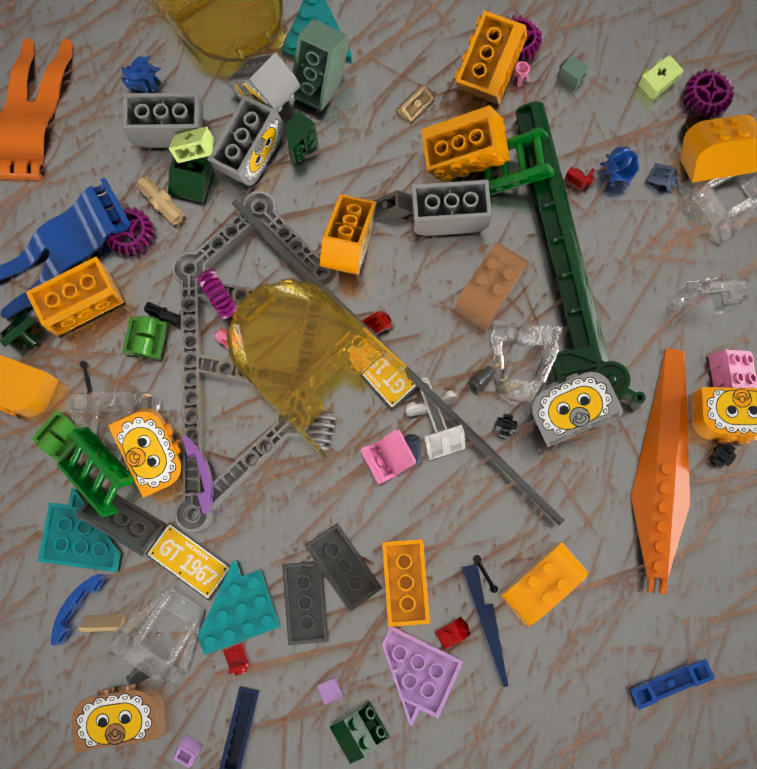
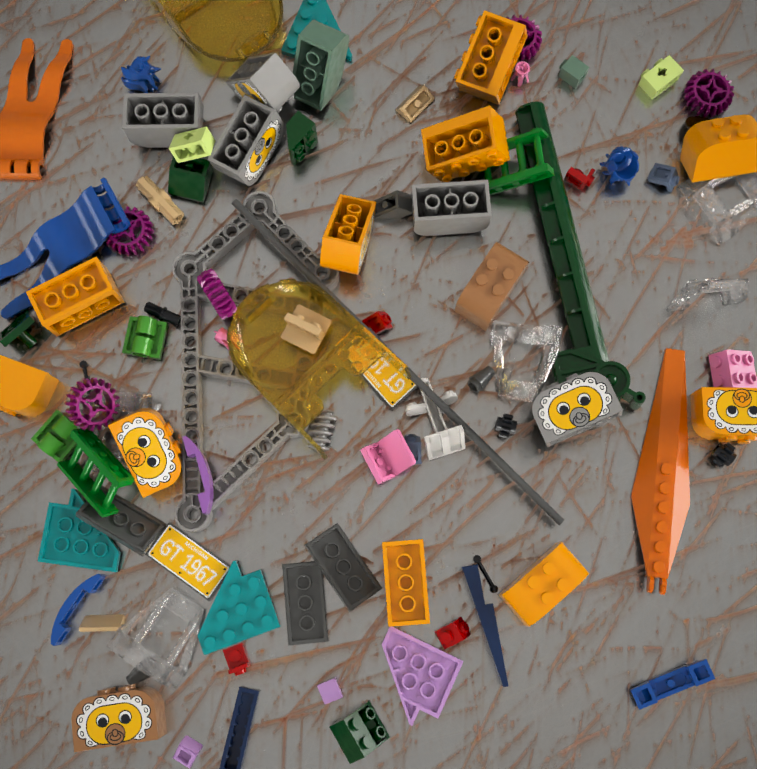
none -> magenta gear [64,377,120,431]
none -> tan bracket [281,304,332,354]

